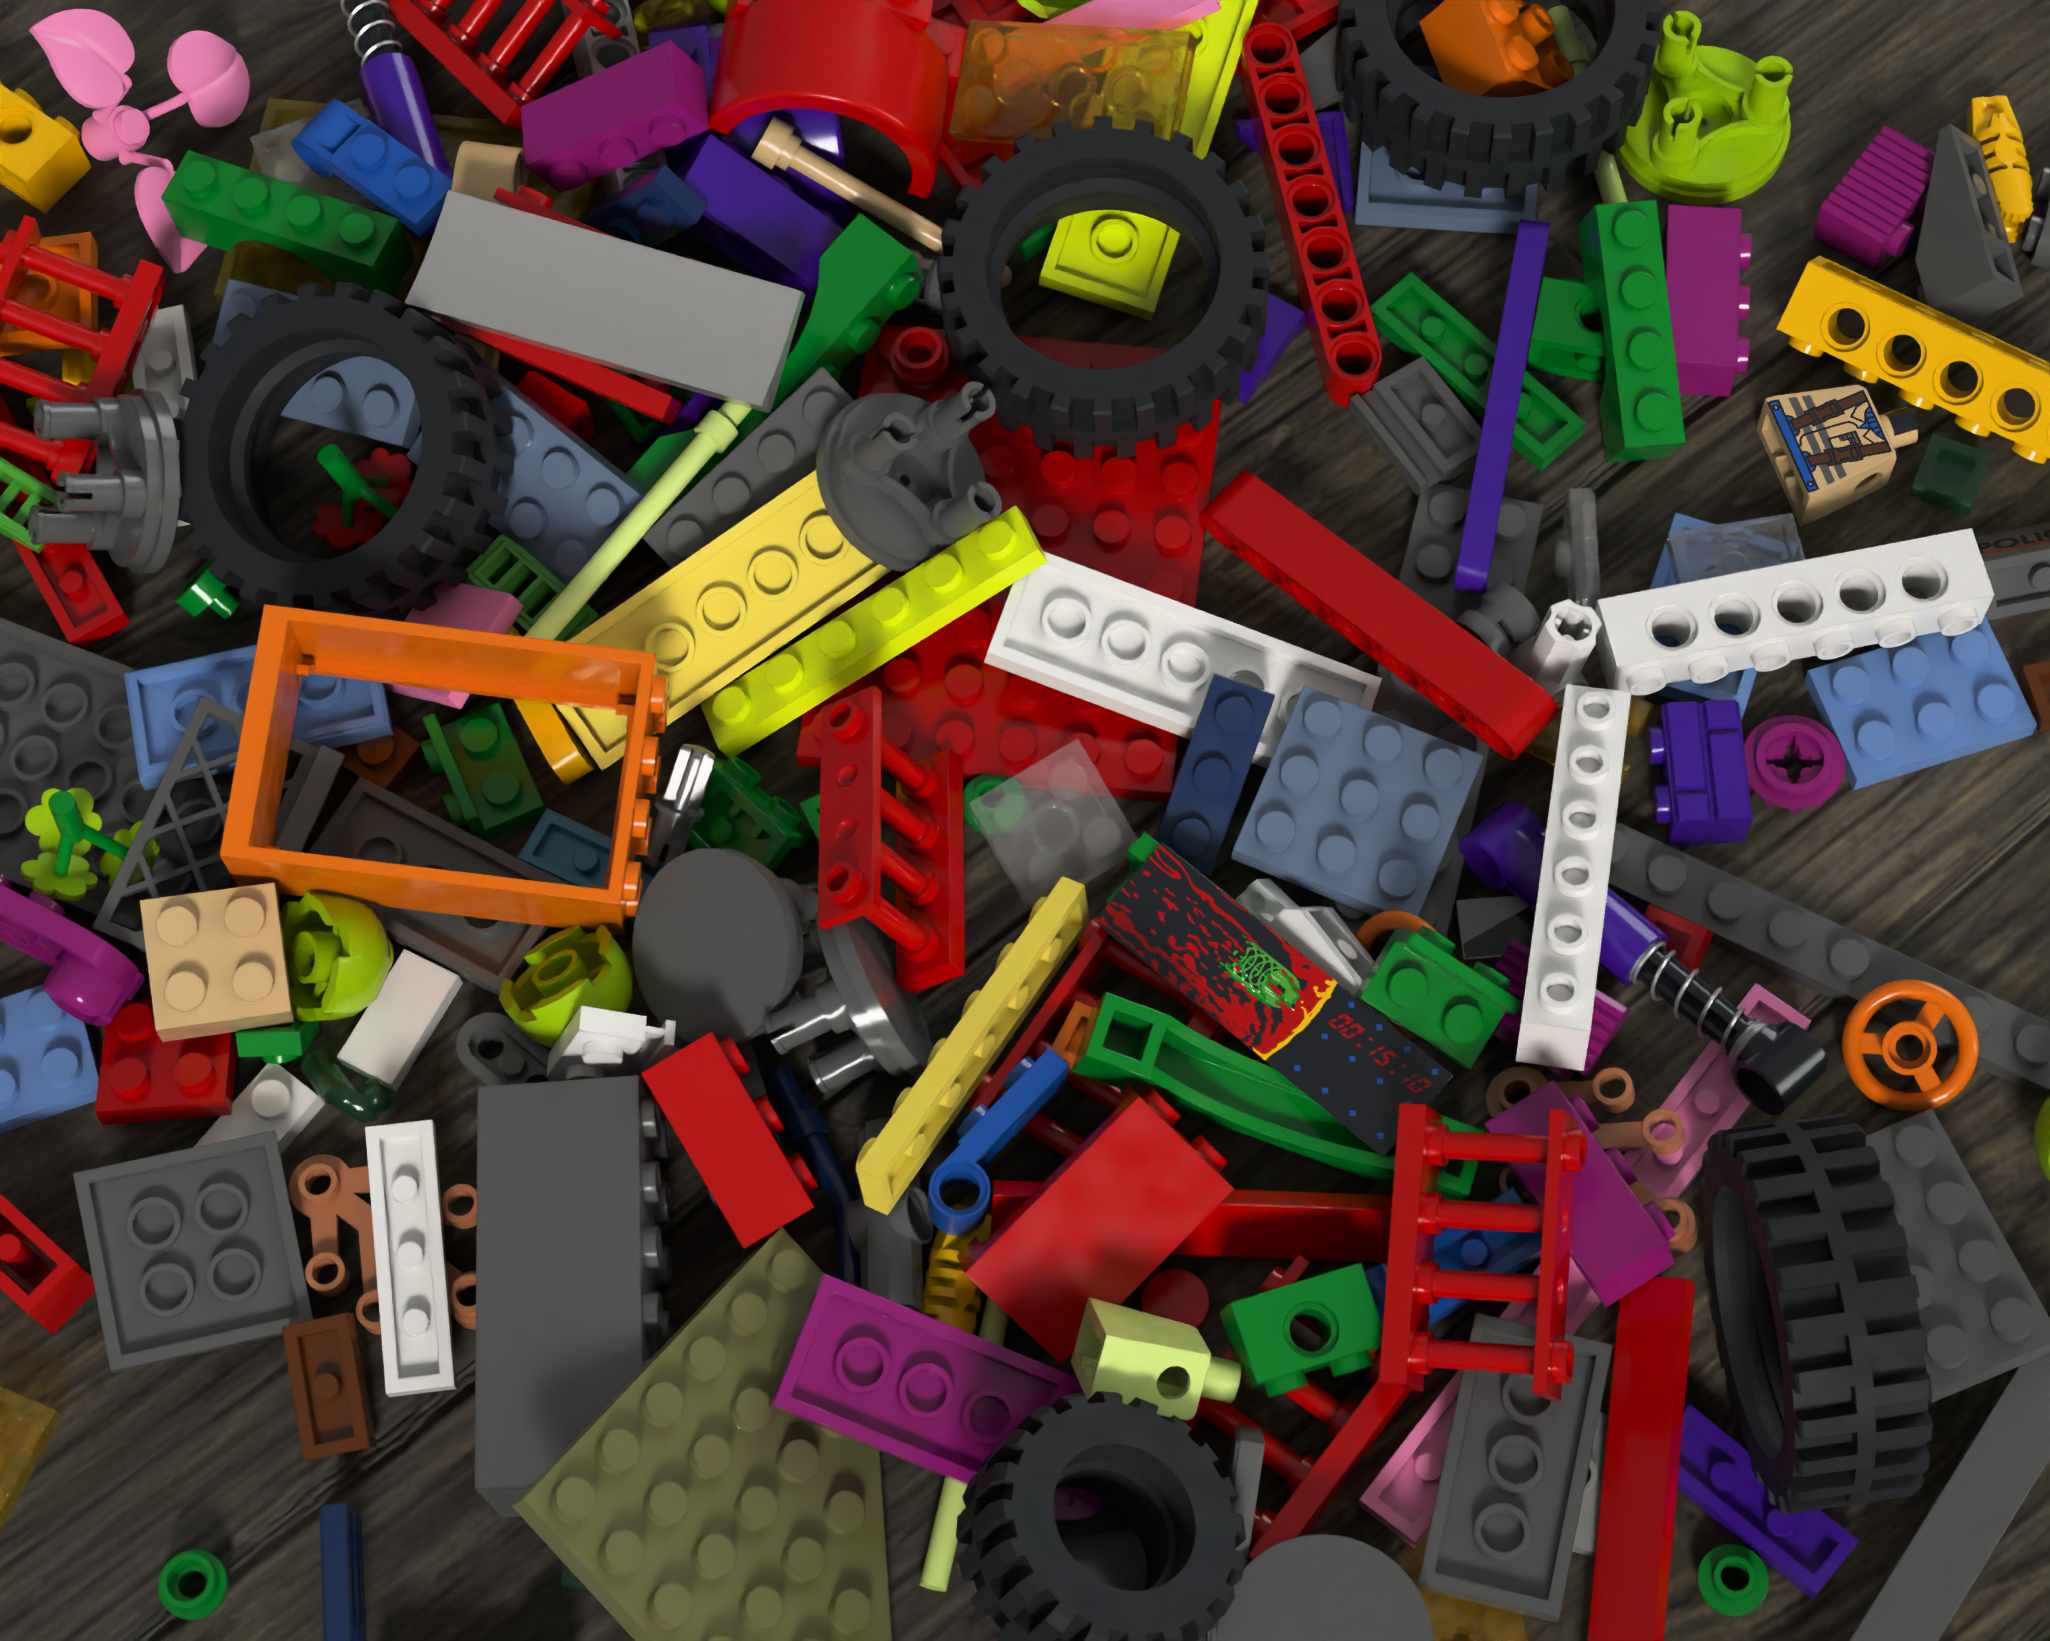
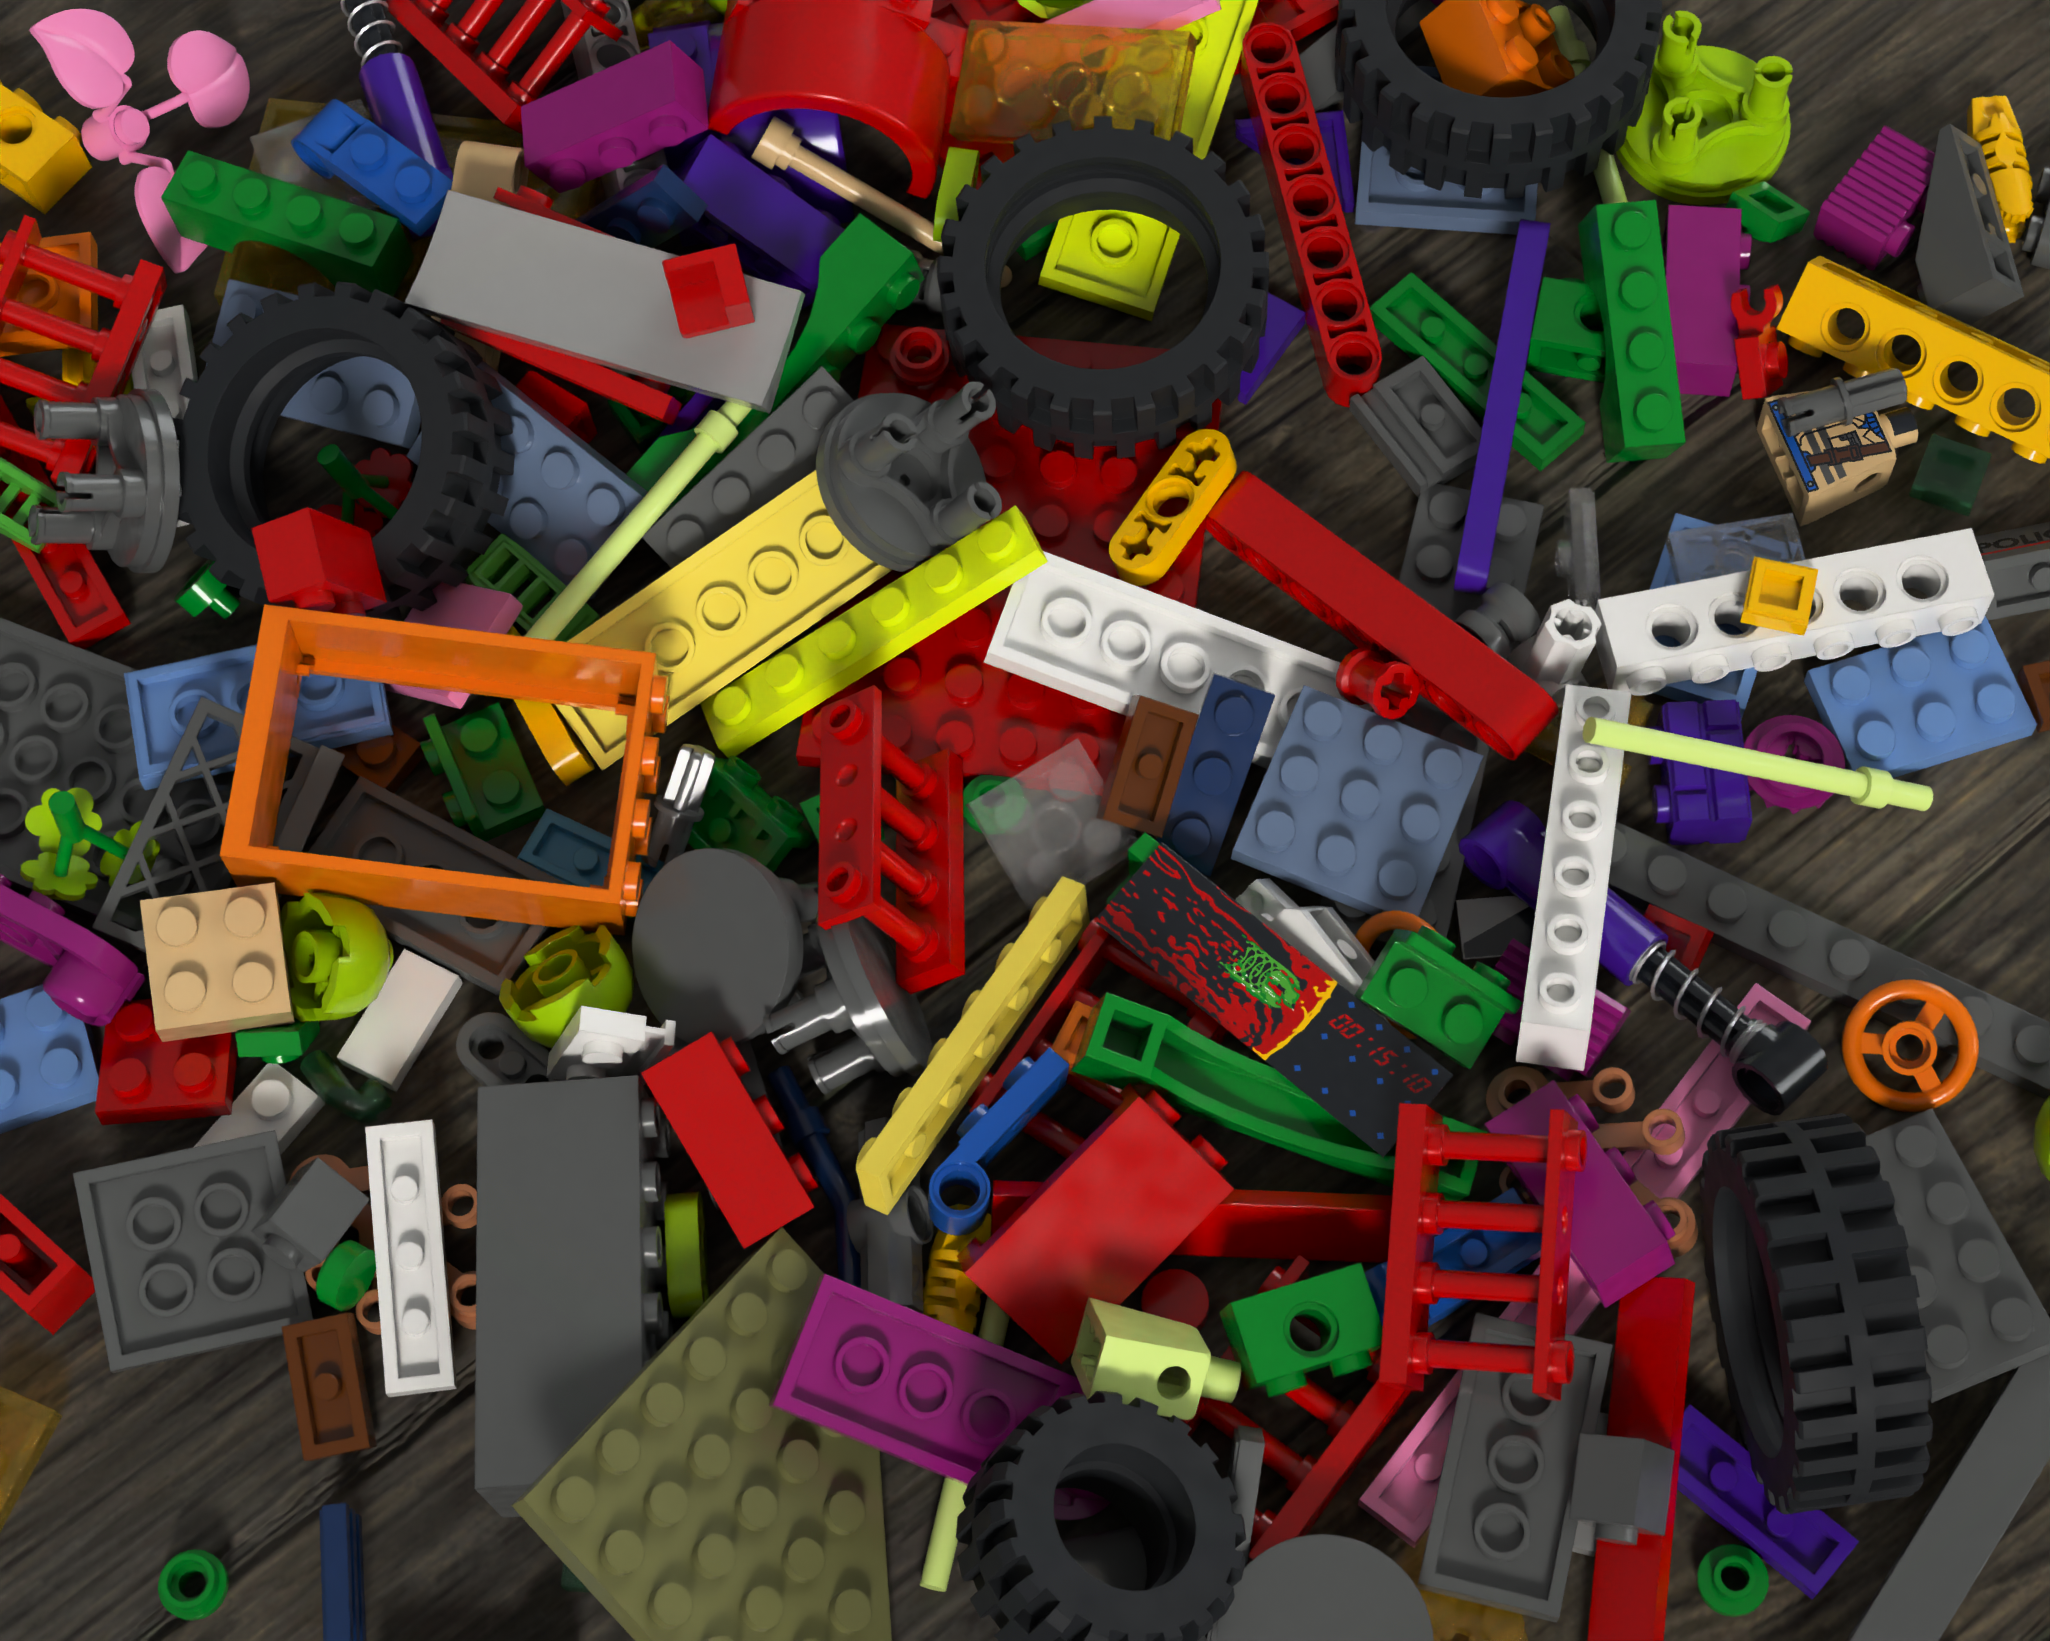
none -> red brick [251,507,387,617]
none -> dark grey brick [251,1157,370,1272]
none -> green tile [316,1240,376,1312]
none -> red panel [662,243,755,339]
none -> lime beam [664,1191,709,1319]
none -> lime beam [933,147,980,242]
none -> reddish brown plate [1096,695,1199,838]
none -> yellow beam [1109,429,1237,586]
none -> red bush [1336,648,1420,719]
none -> dark grey brick [1569,1433,1675,1545]
none -> yellowish green bar [1583,717,1933,811]
none -> green plate [1725,181,1811,243]
none -> red plate [1731,284,1788,400]
none -> yellow tile [1740,556,1818,636]
none -> dark grey axle [1777,368,1907,437]

